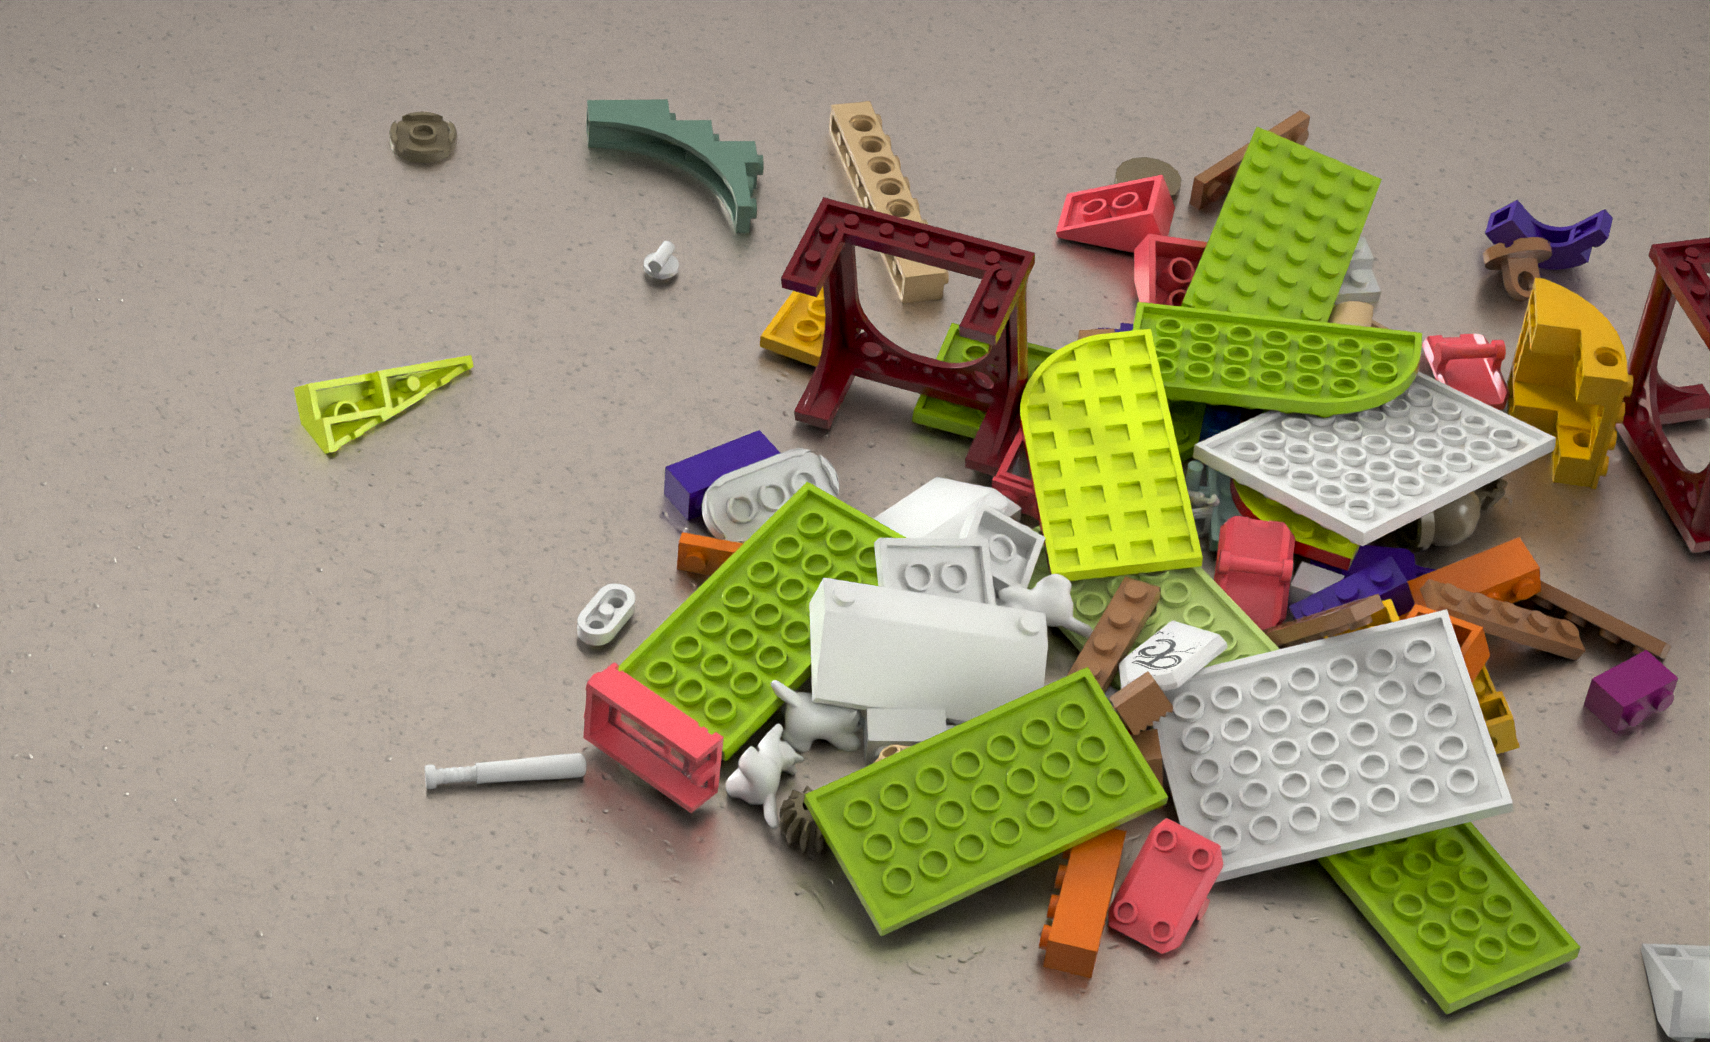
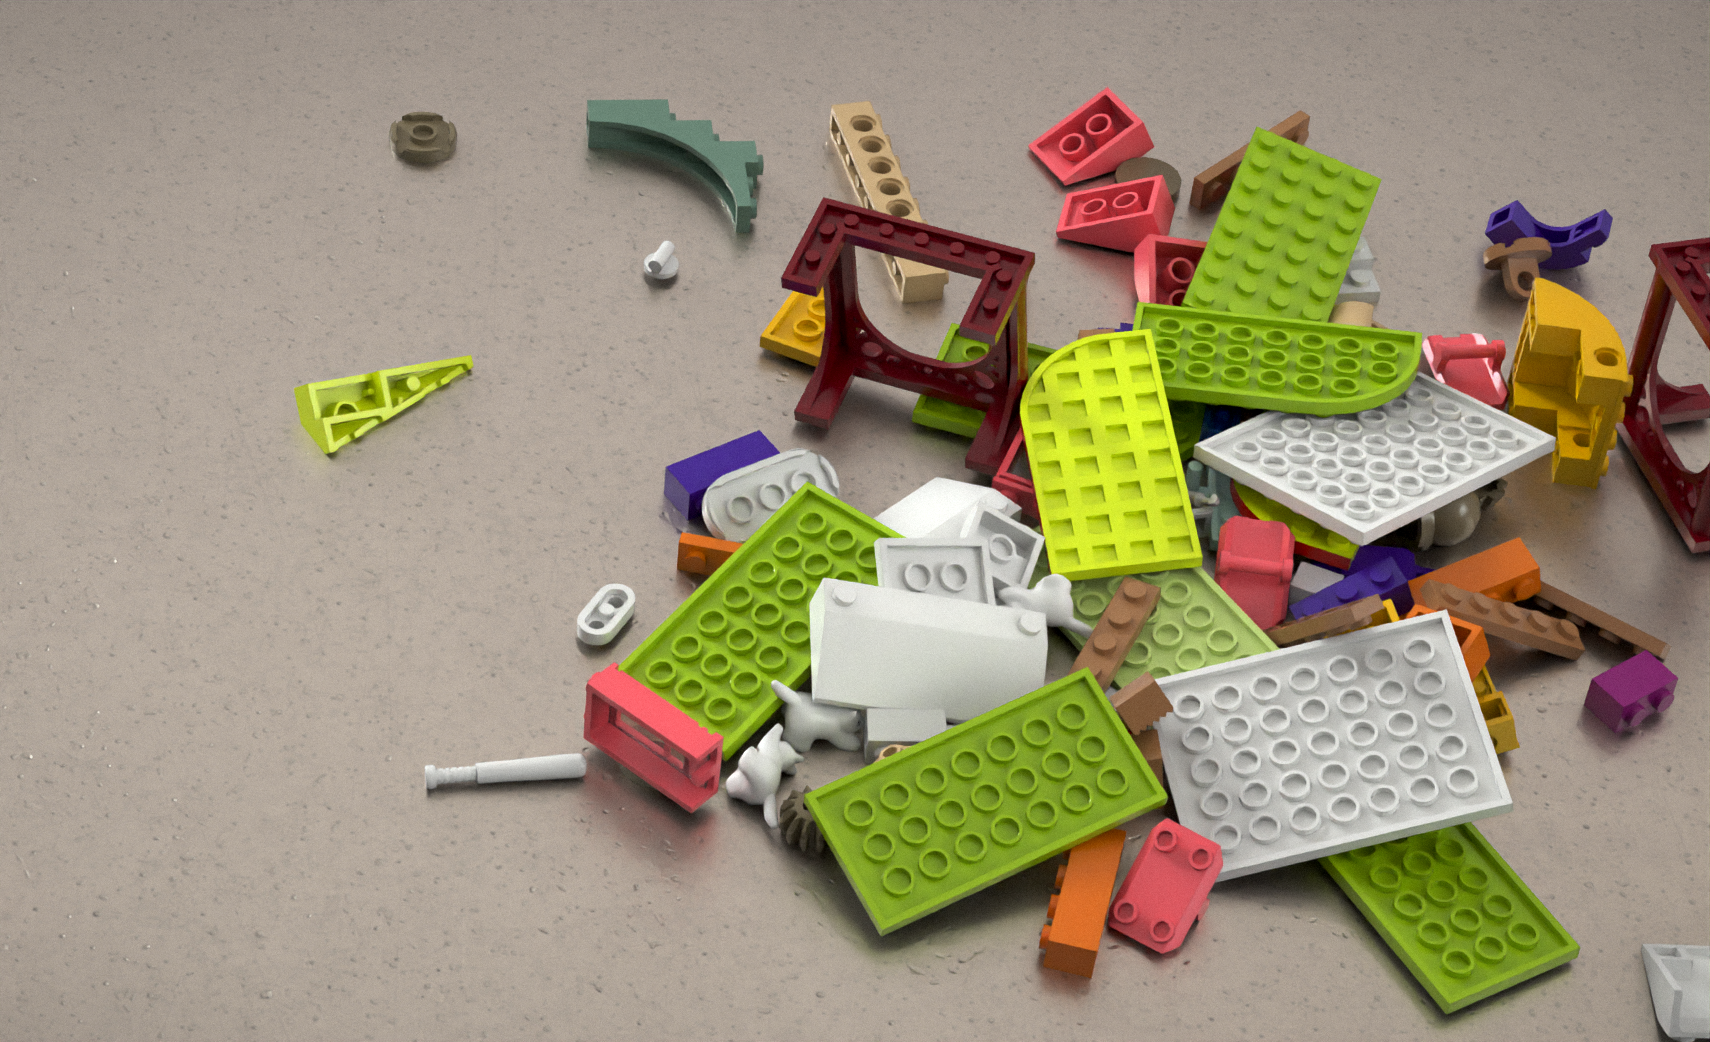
white tile [1118,620,1228,691] -> none
none -> coral slope [1028,87,1154,186]

